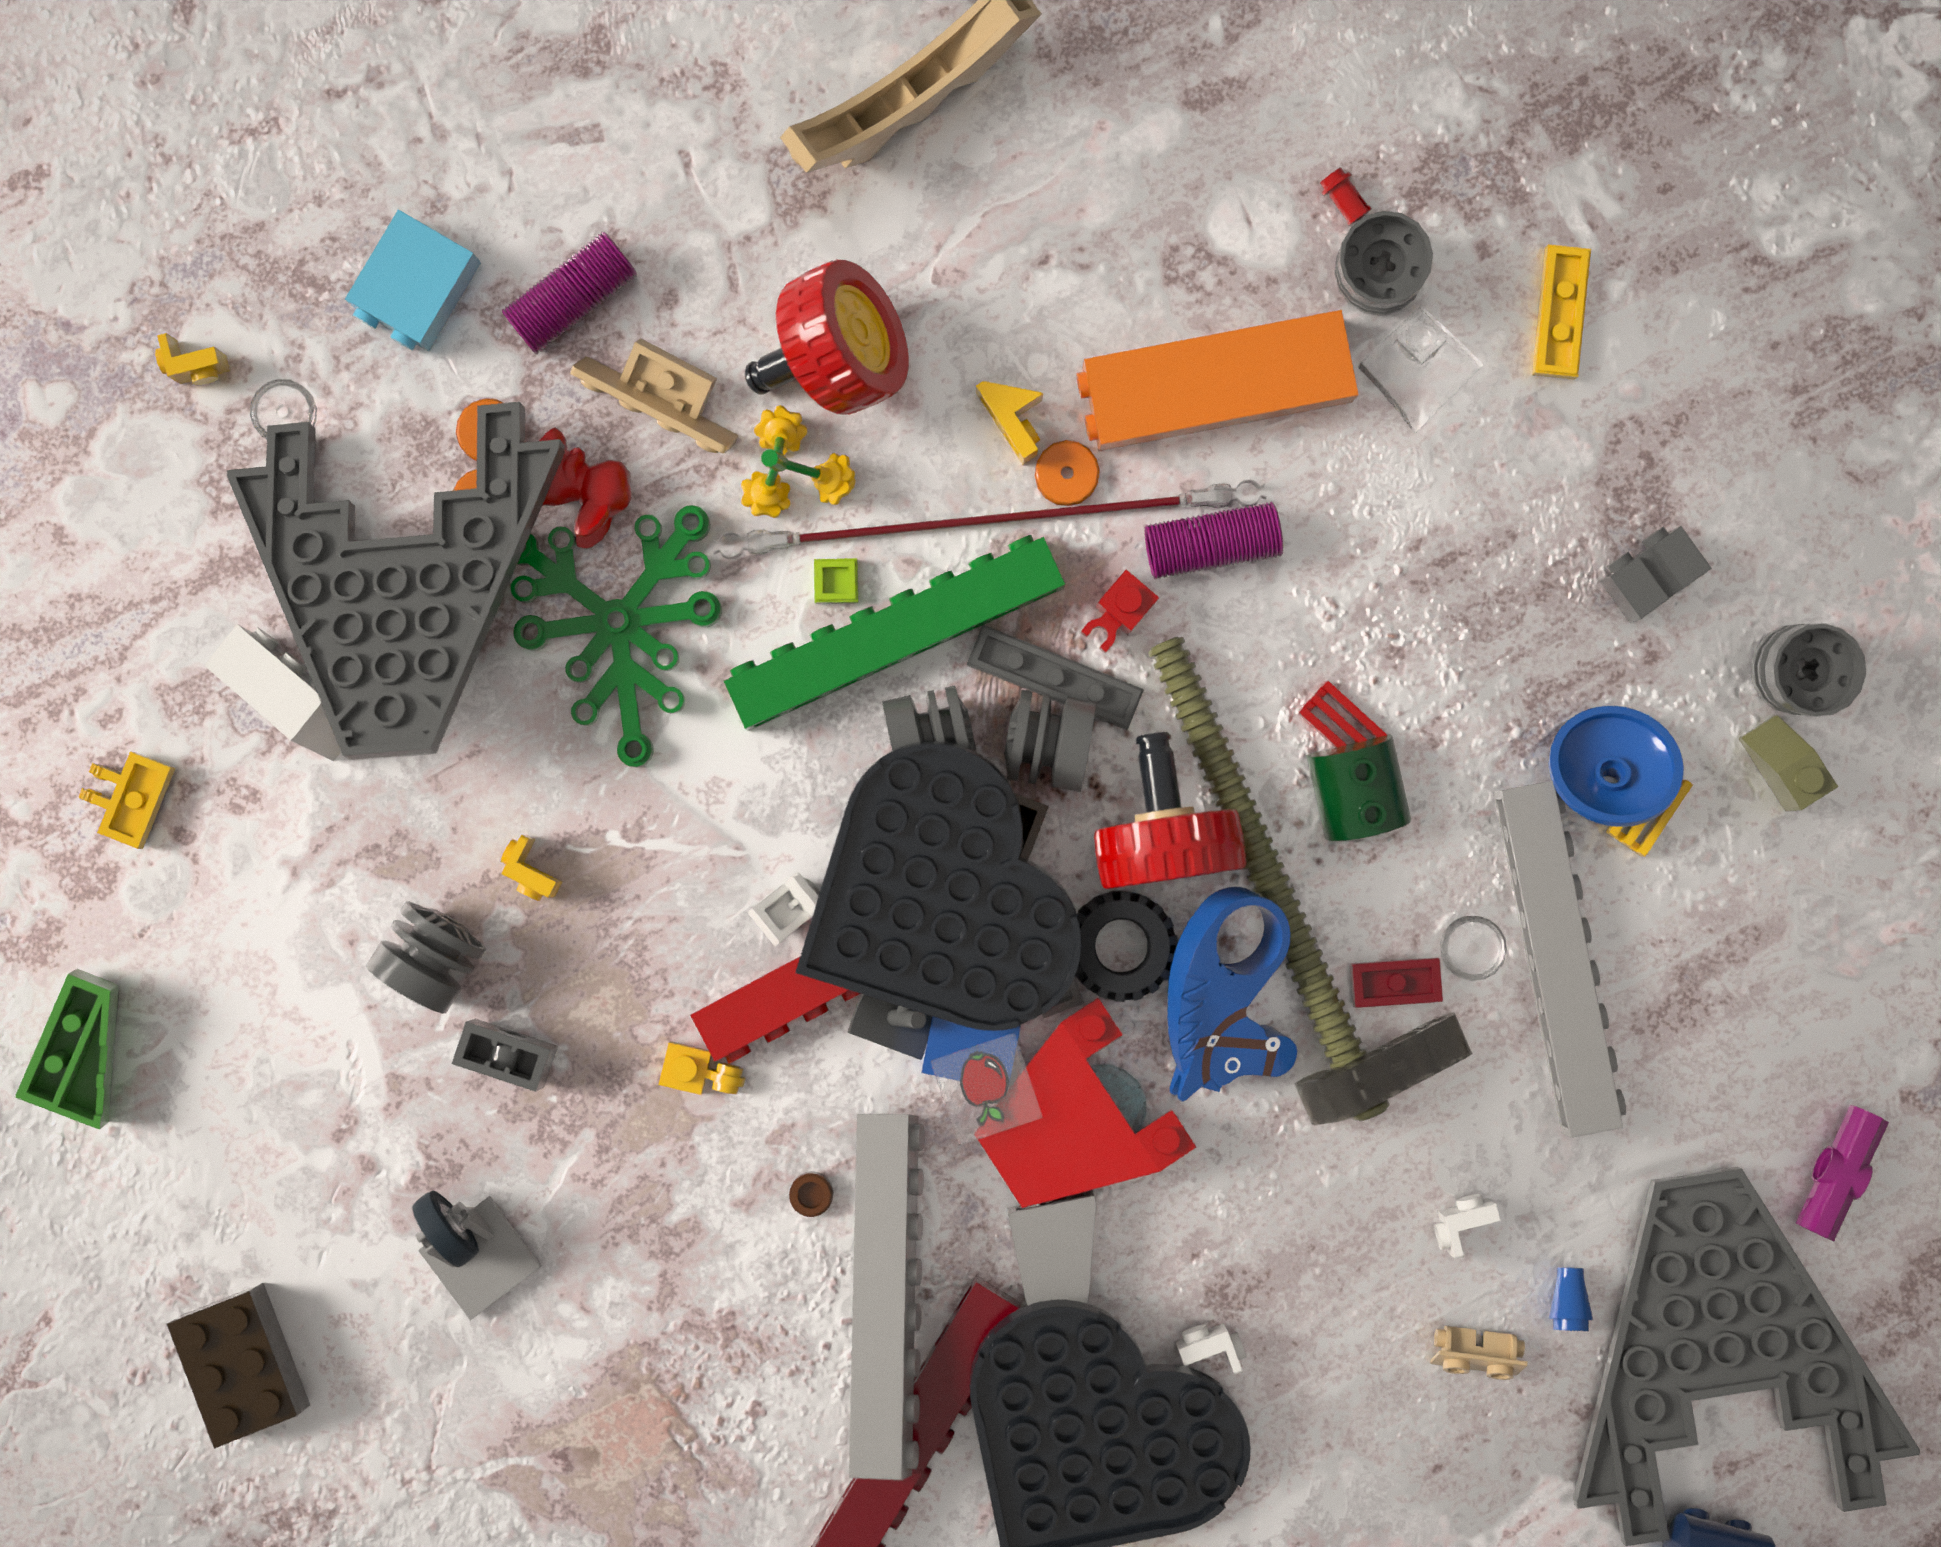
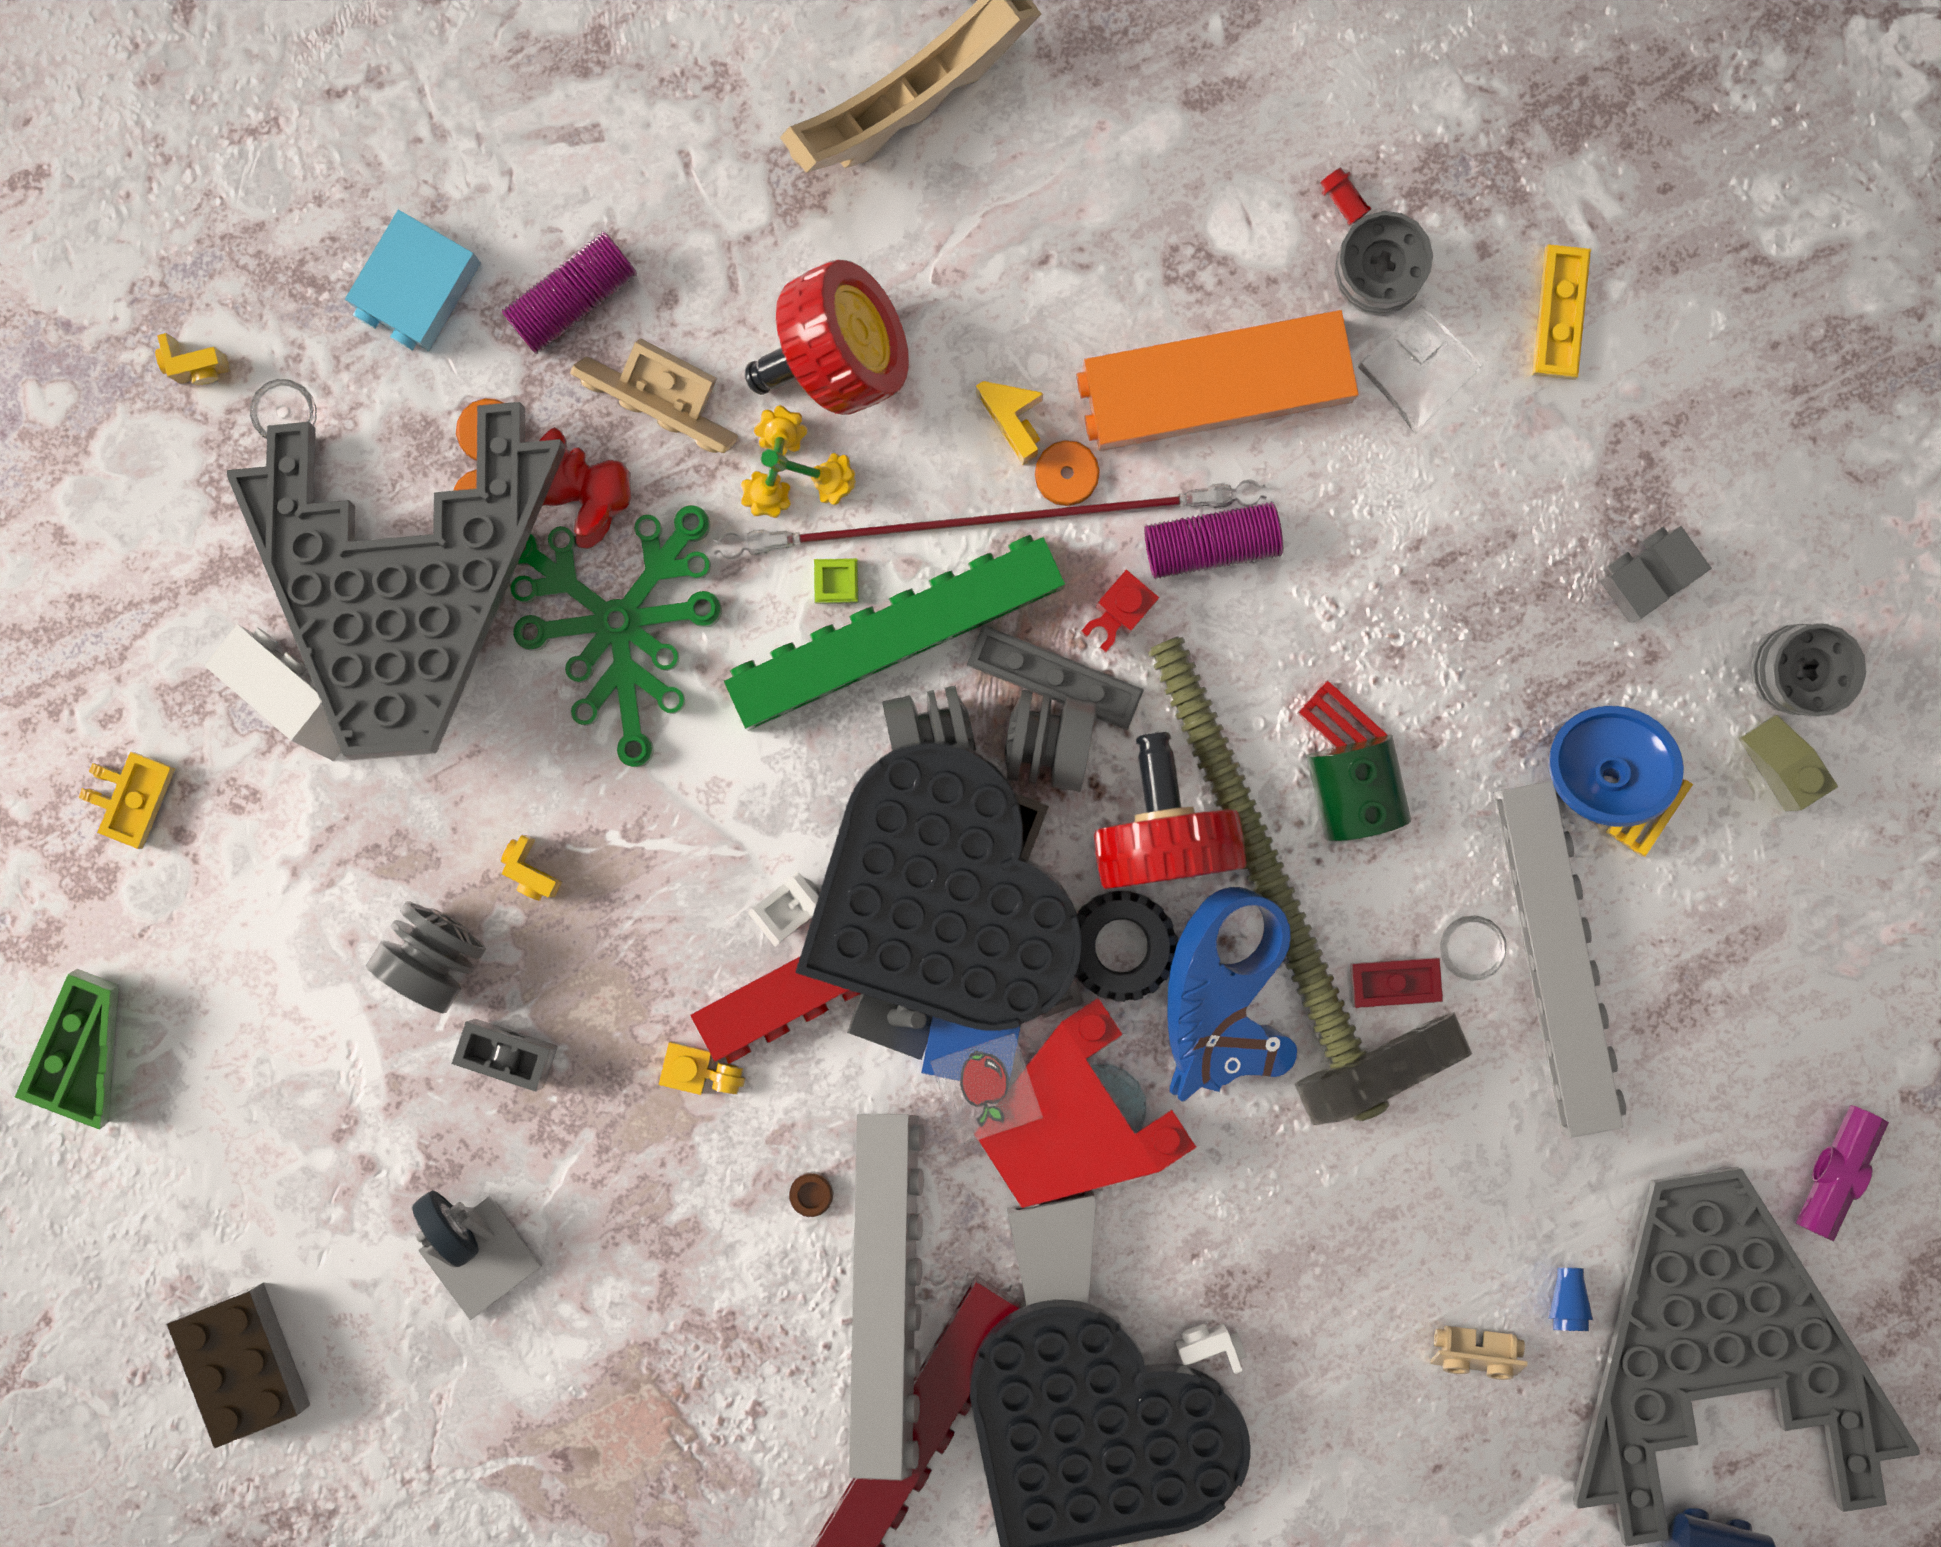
white bracket [1434,1194,1501,1259] -> none

